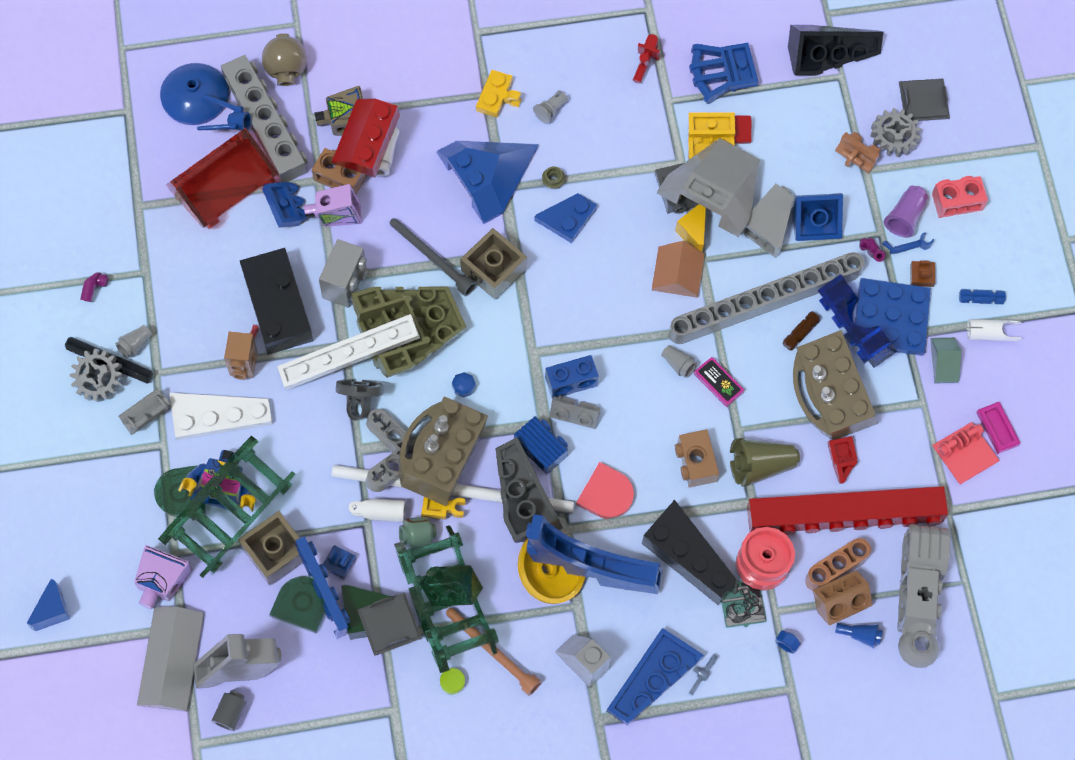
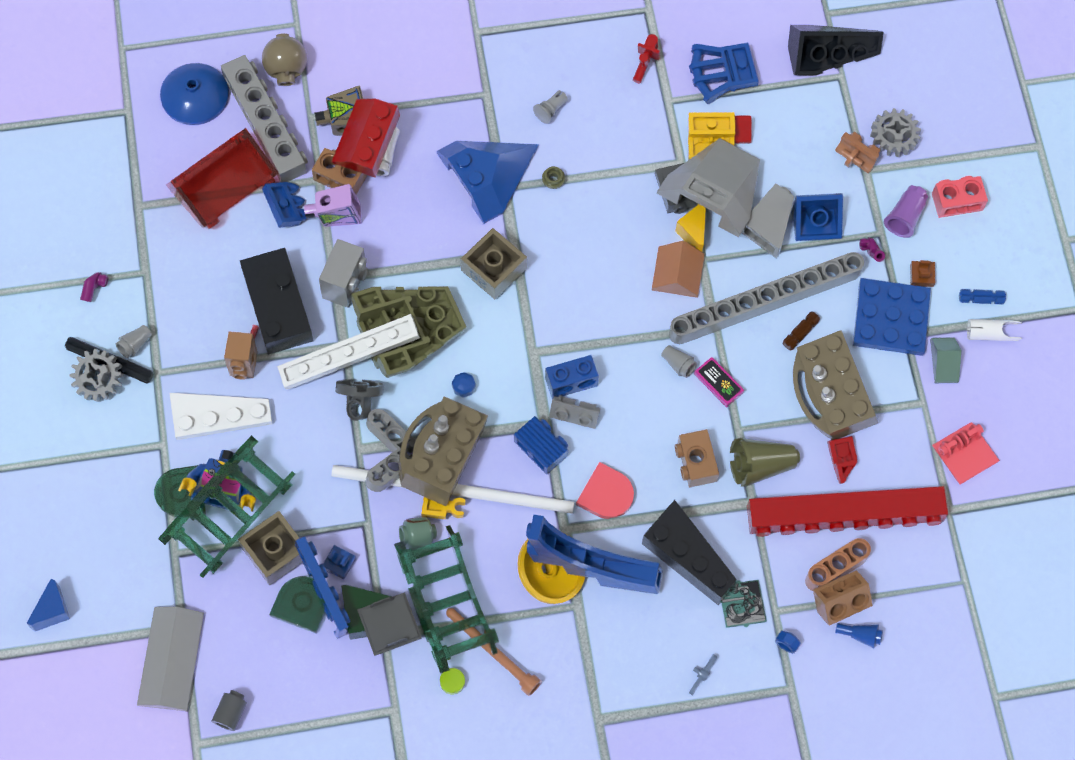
light grey hinge [118,388,171,435] -> none
lavender torso [134,545,192,609] -> none
light grey brick [193,634,282,689] -> none
blue plant [197,94,252,131] -> none
white piece [348,499,405,522] -> none
dark grey piece [389,218,477,297] -> none
clear green brick [420,565,483,607] -> none
yellow plate [476,69,522,118] -> none
dark grey wedge [495,437,563,543] -> none
blue wing [534,193,597,243] -> none
light grey slope [555,635,611,688] -> none
blue wing [606,628,705,726] -> none
coral wheel [735,527,795,591] -> none
clear blue arch [817,274,897,368] -> none
blue piece [882,232,934,254] -> none
light grey brick [897,524,951,668] -> none
dark grey piece [899,78,950,121] -> none
dark pink tile [976,402,1021,455] -> none

